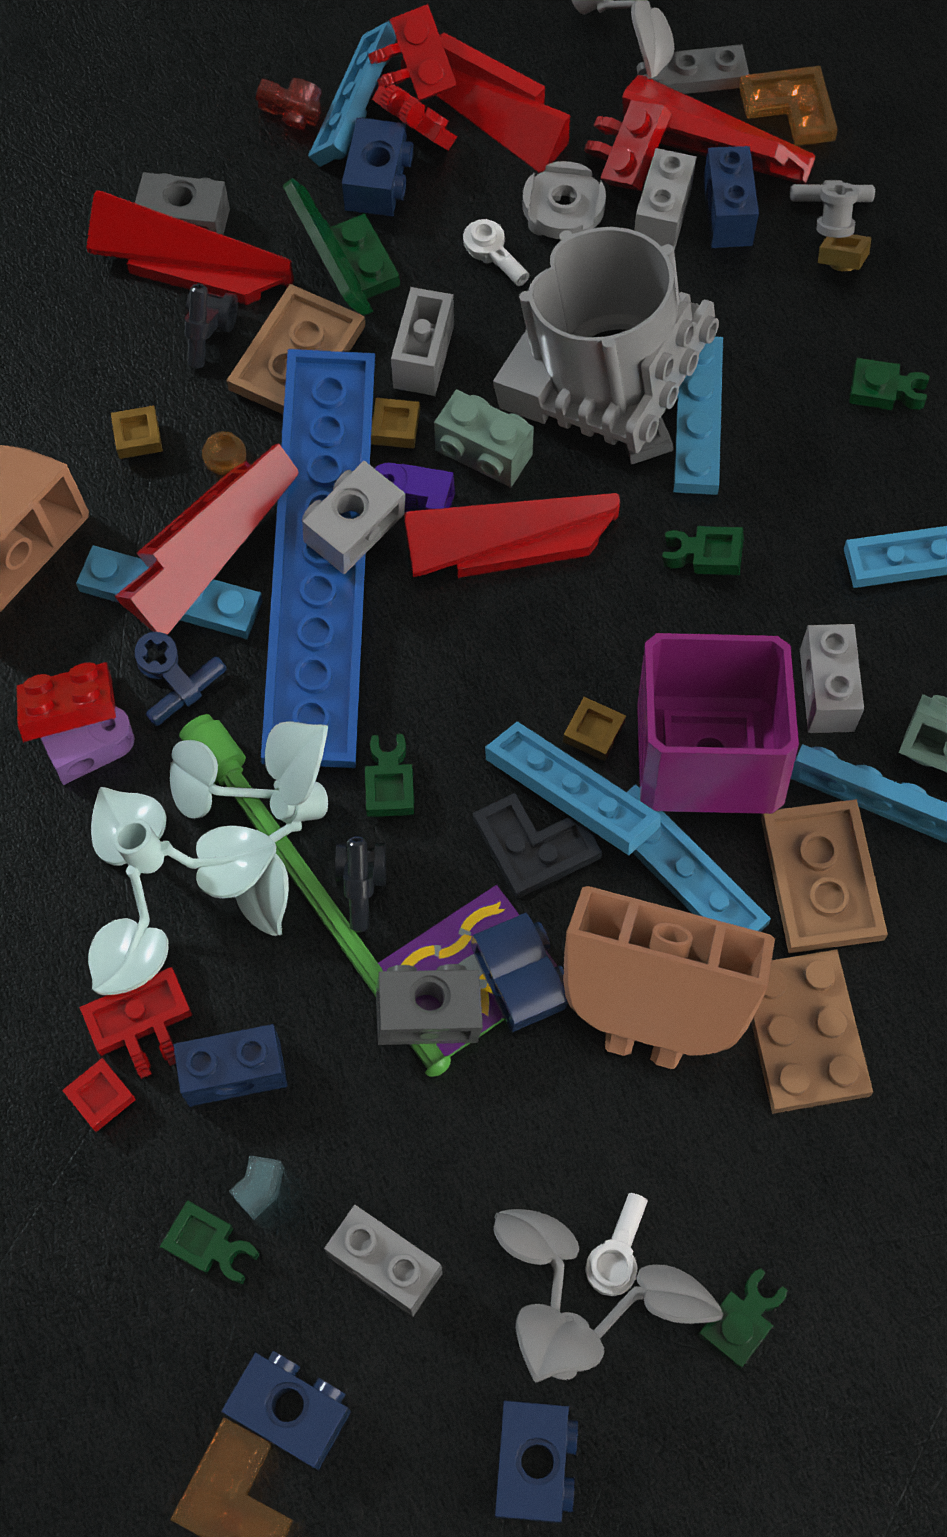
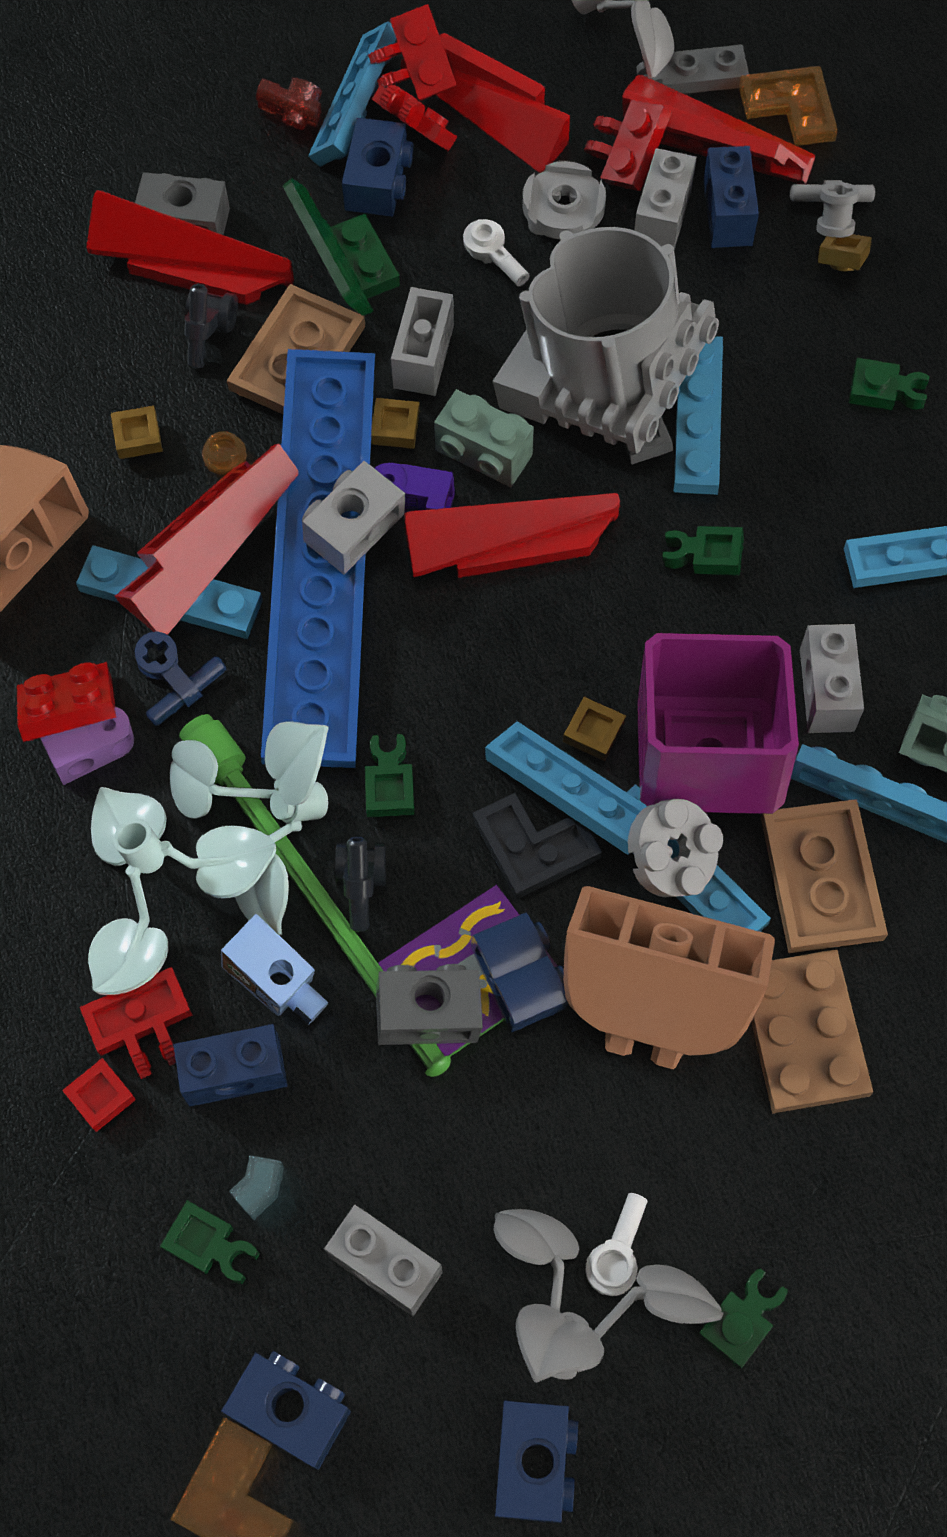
none -> light blue torso [221,914,328,1025]
none -> light grey plate [628,799,723,897]

